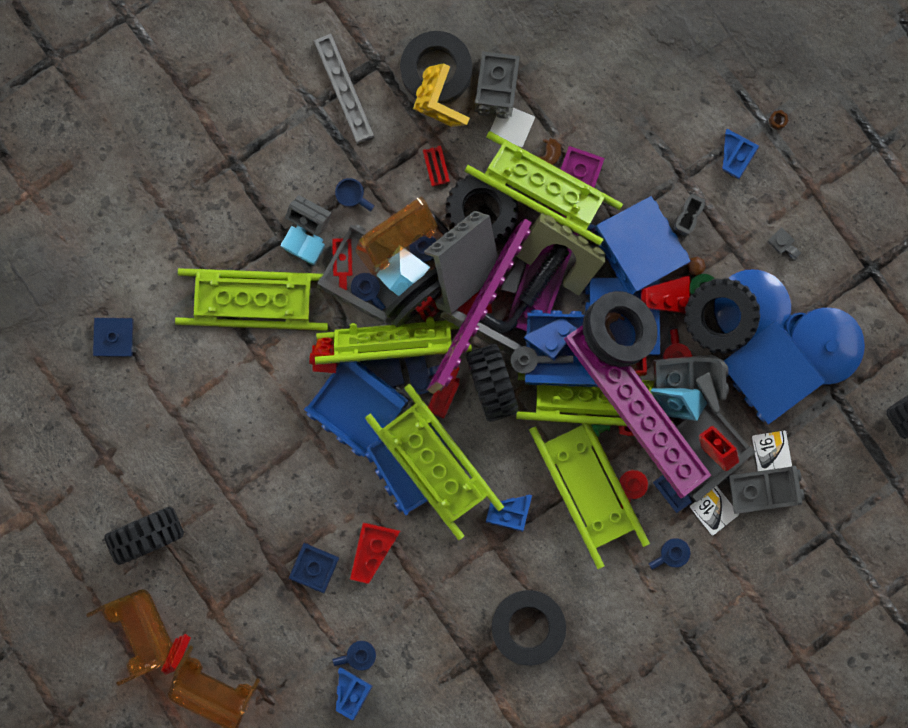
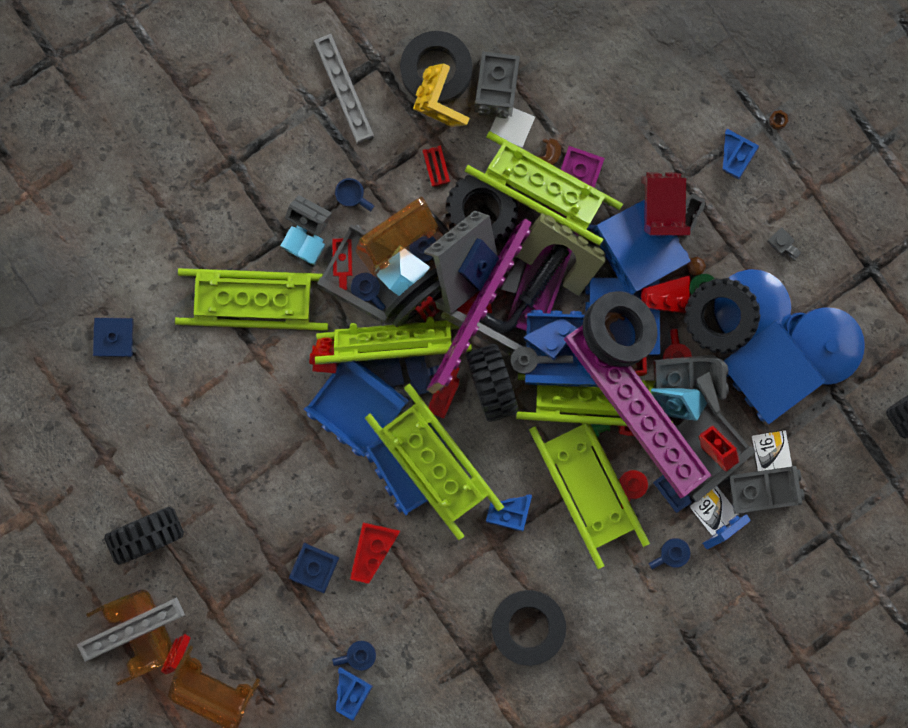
none -> light grey tile [77,597,185,662]
none -> dark blue plate [458,238,499,291]
none -> dark red bracket [641,172,691,235]
none -> blue wing [702,514,751,549]

